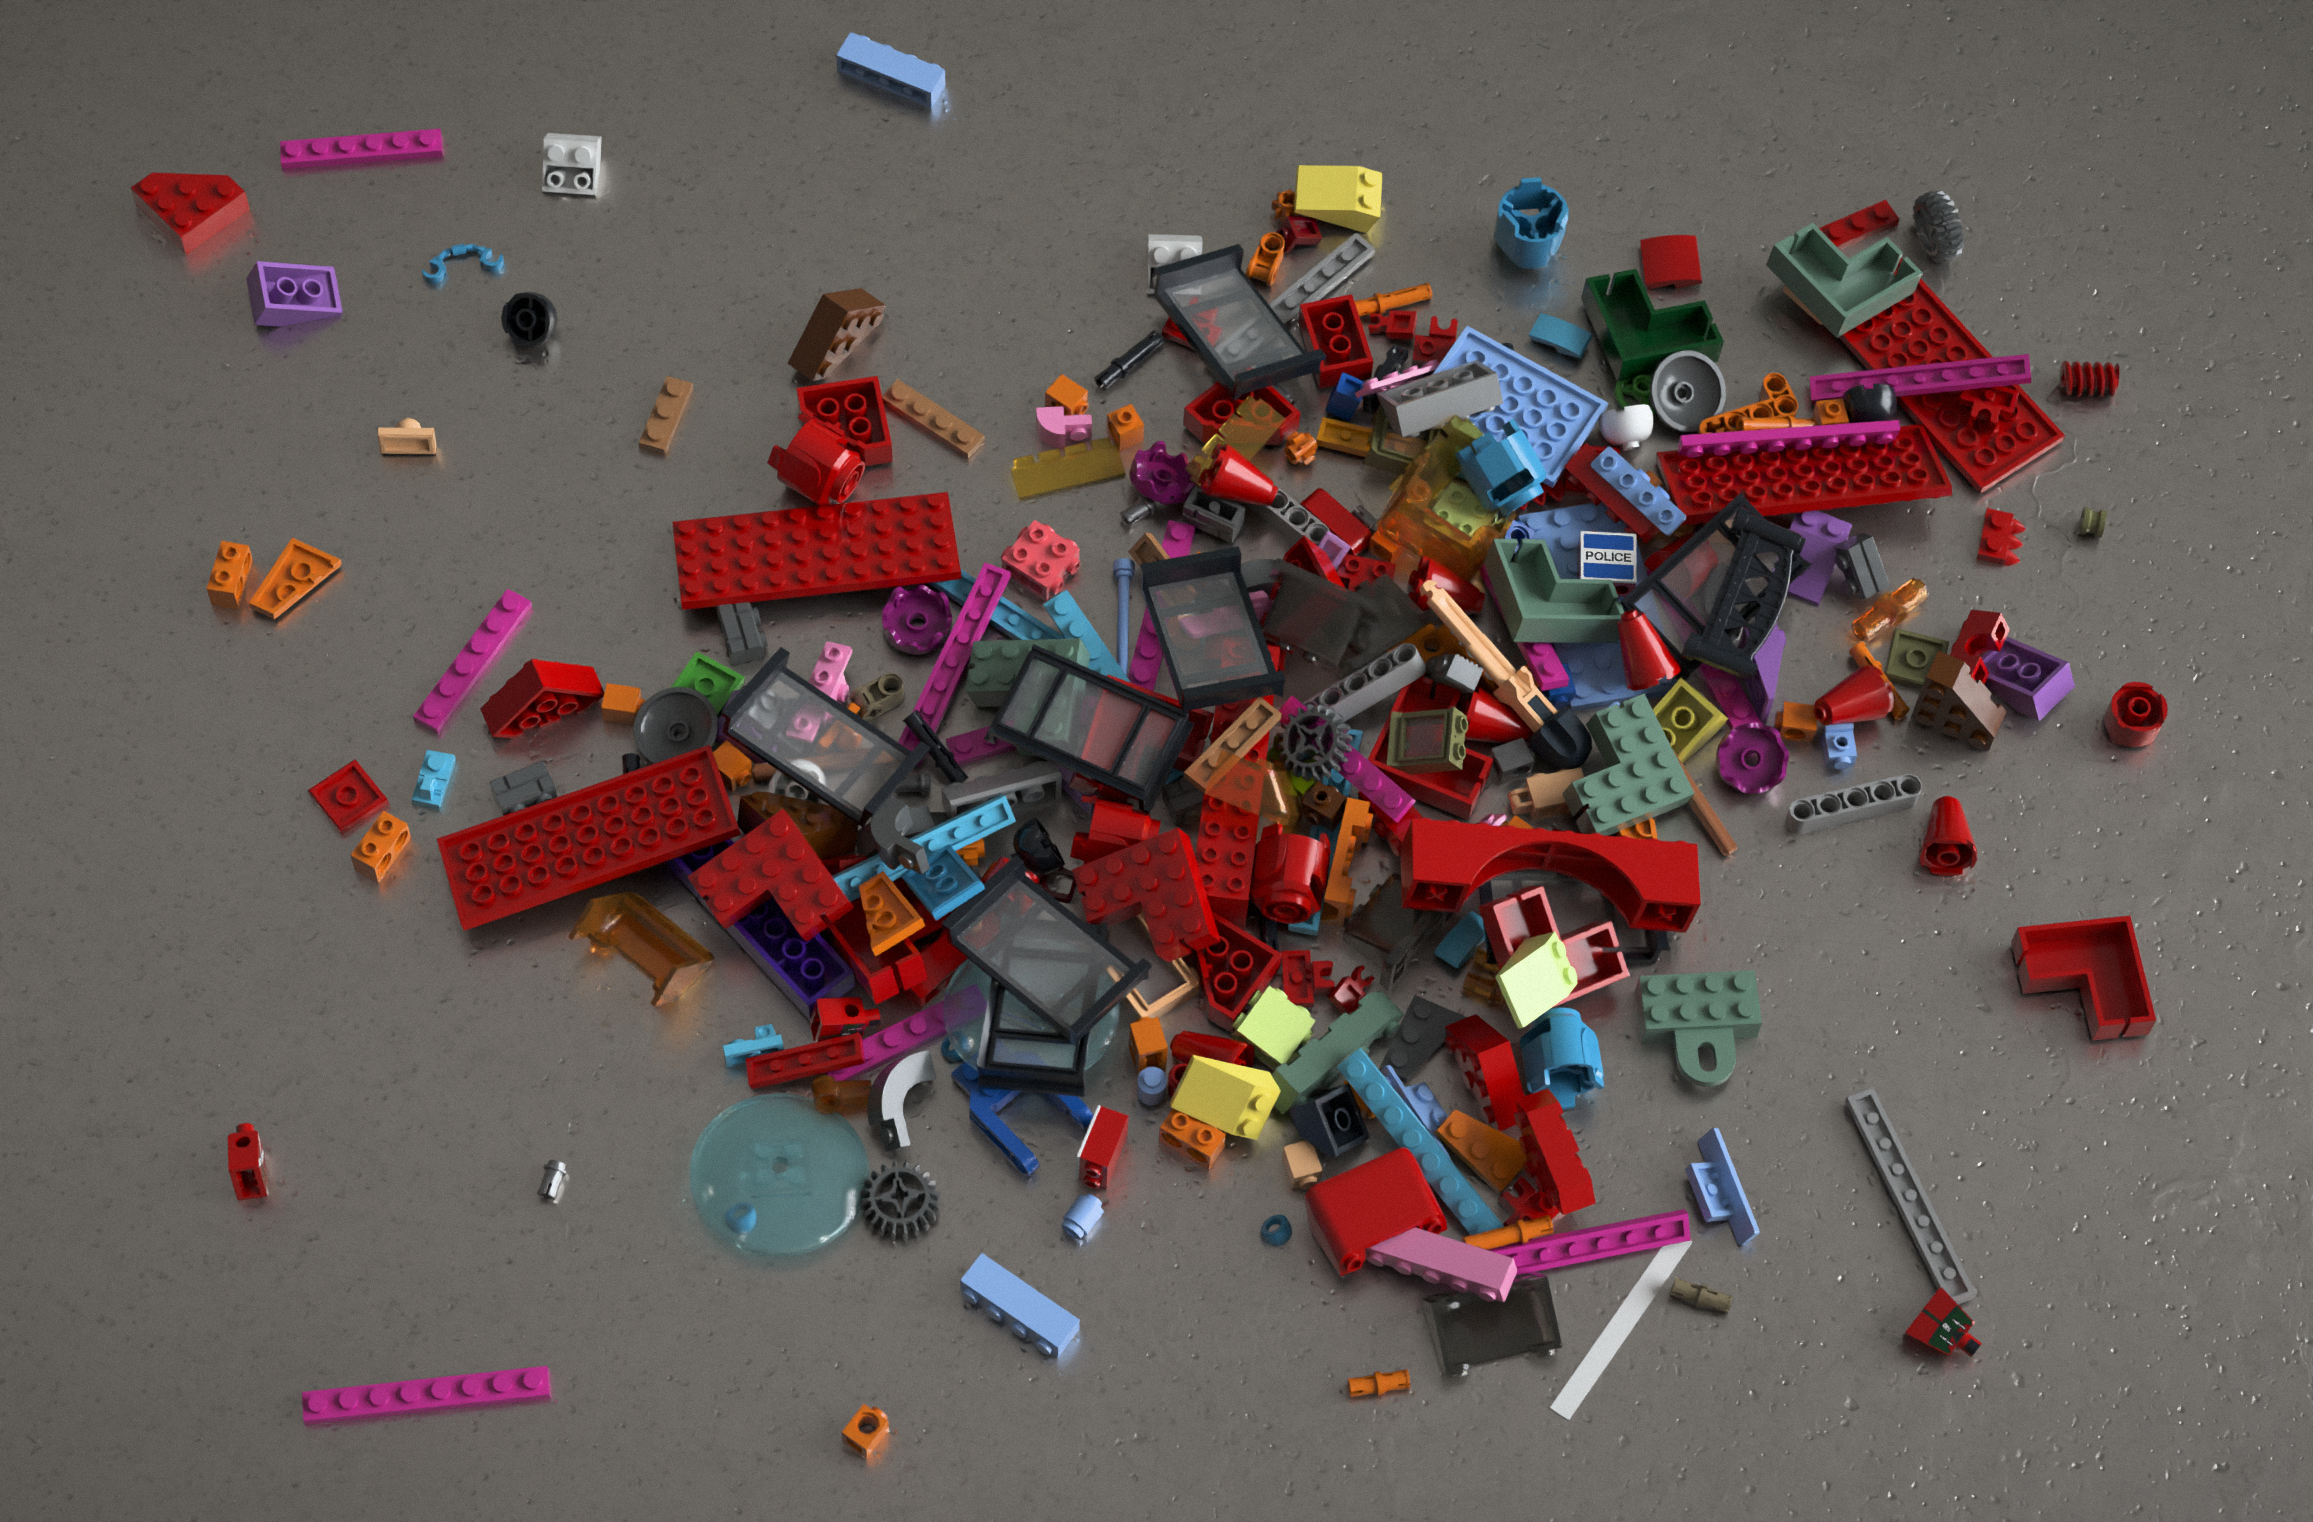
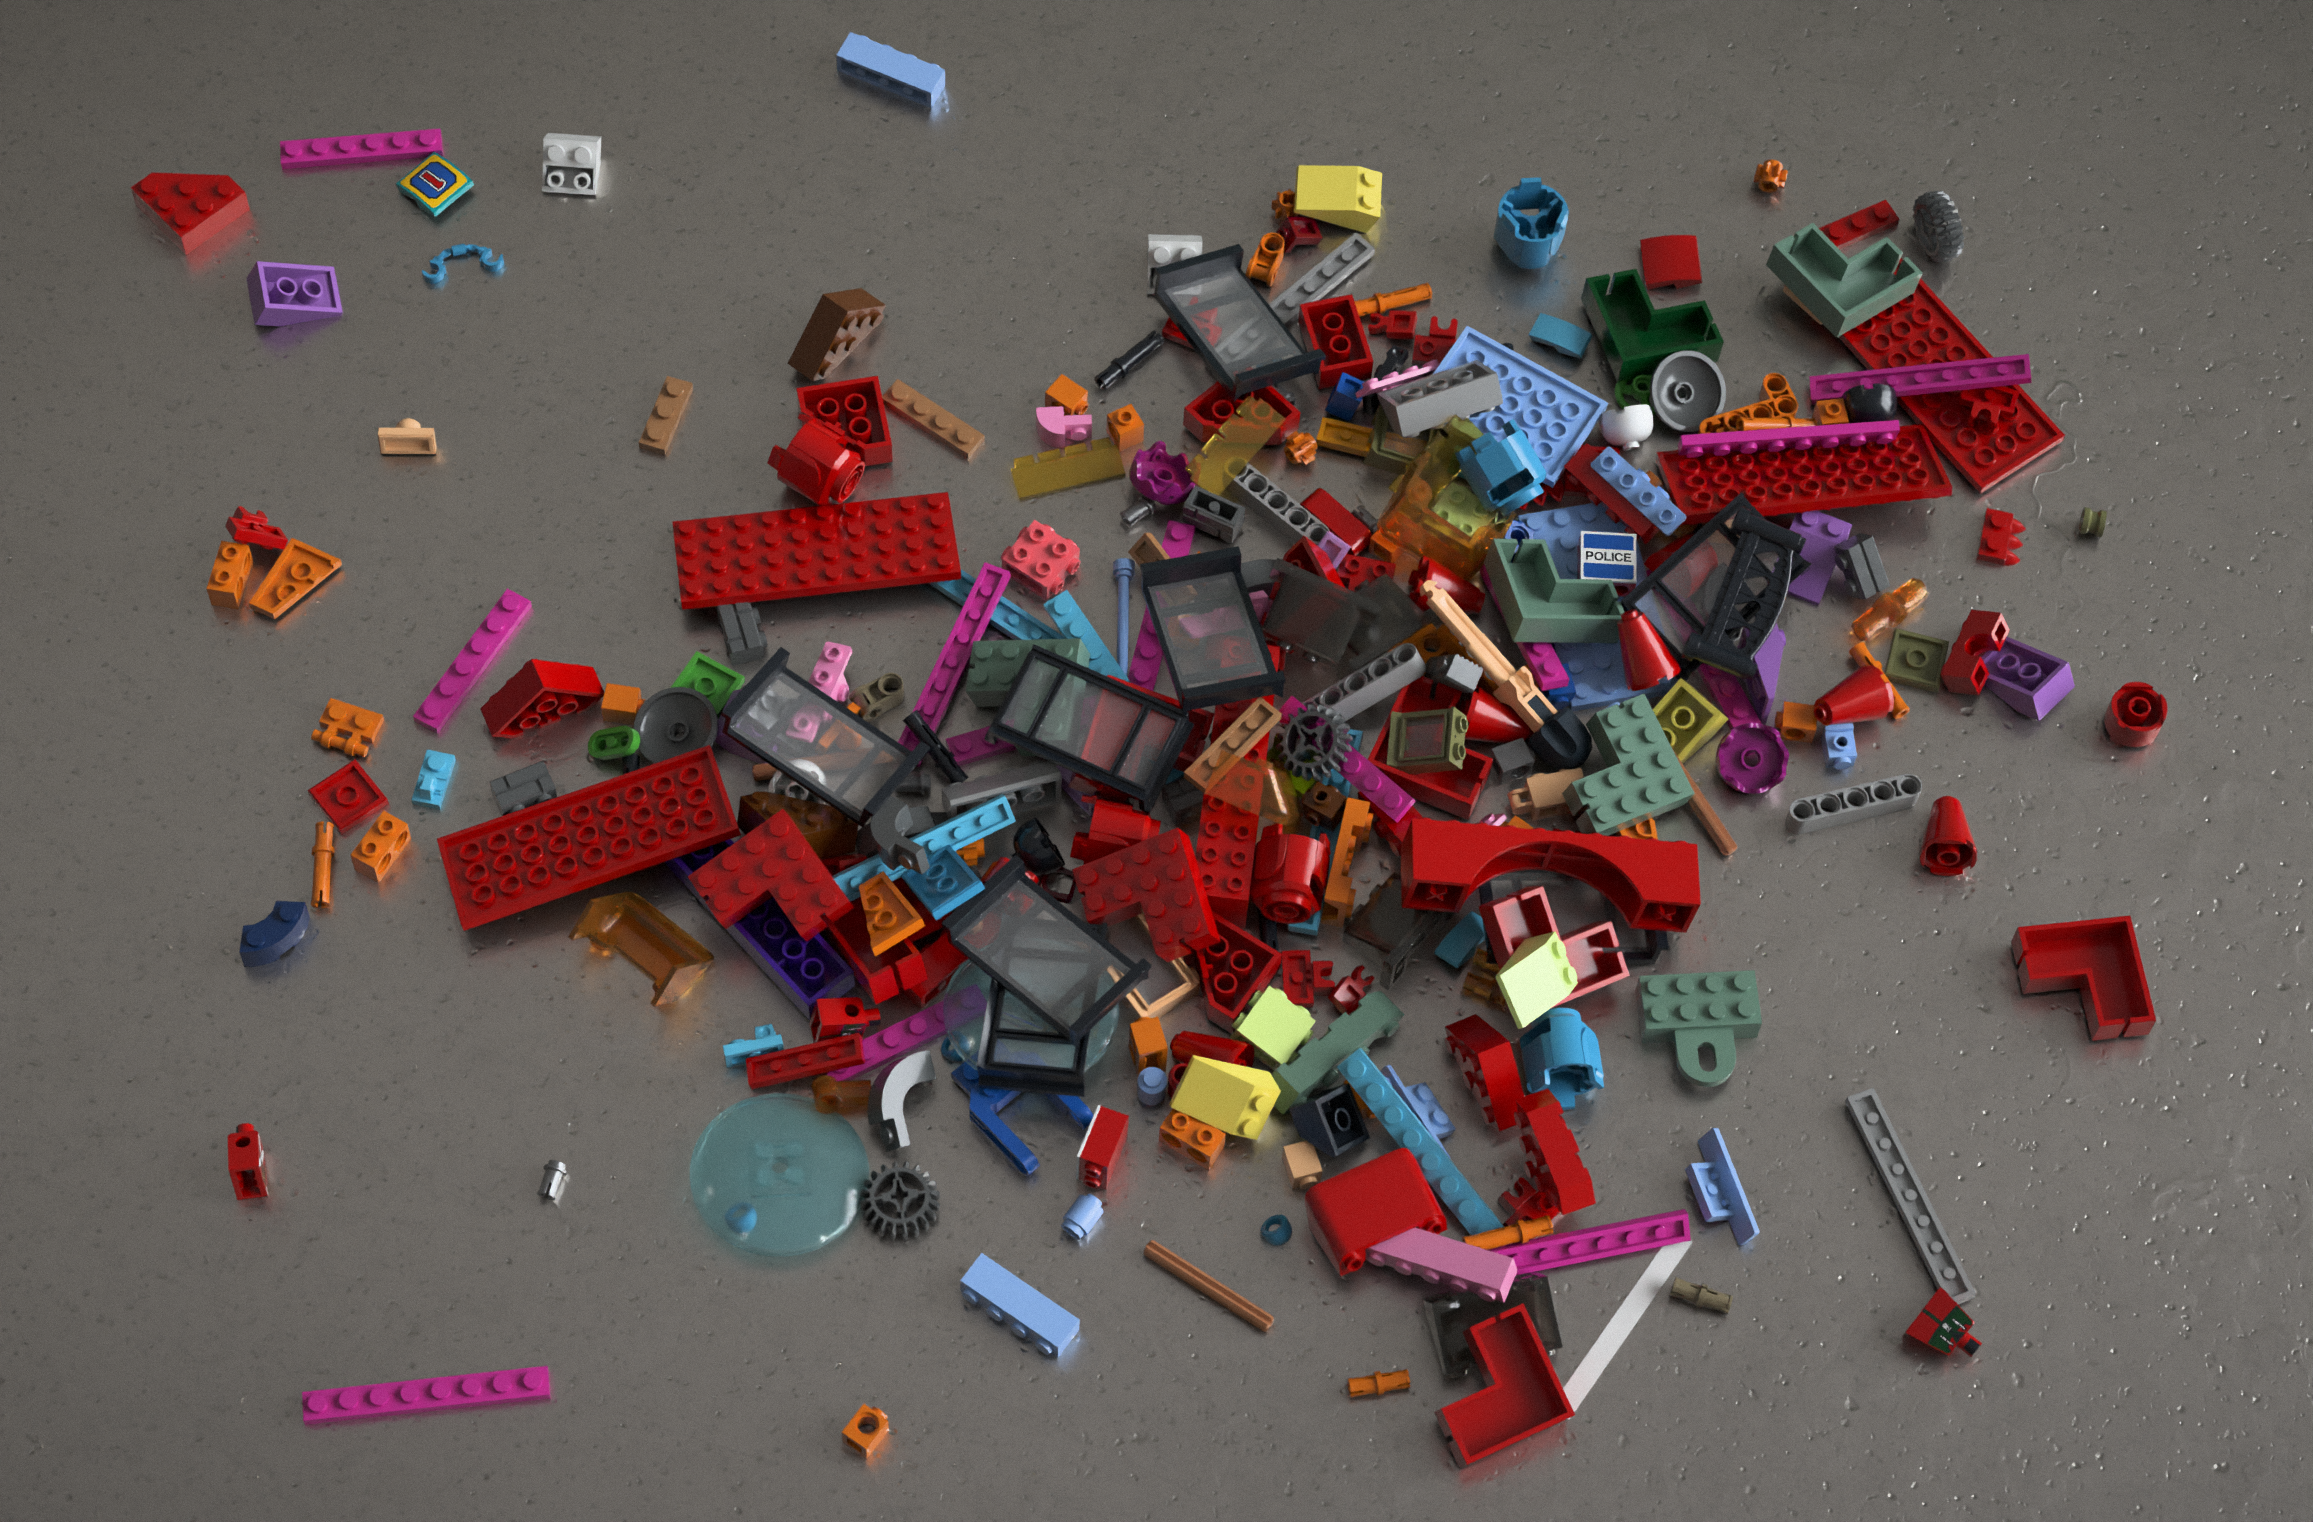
black cylinder [501,292,558,347] -> none
orange brick [713,740,753,792] -> none
magenta plate [882,585,952,655] -> none
red cone [1198,443,1278,507] -> none
dark grey wing [1379,995,1467,1083] -> none
orange wing [1434,1109,1527,1194] -> none
reddish brown brick [1911,651,2006,751] -> none
red piece [2060,361,2120,397] -> none
none -> red plate [225,506,288,550]
none -> dark blue brick [239,901,310,967]
none -> orange plate [311,698,384,757]
none -> orange pin [311,821,335,908]
none -> slope [396,152,474,217]
none -> bright green plate [588,726,640,760]
none -> nougat axle [1144,1240,1274,1331]
none -> red piece [1434,1303,1575,1468]
none -> orange gear [1754,159,1788,193]

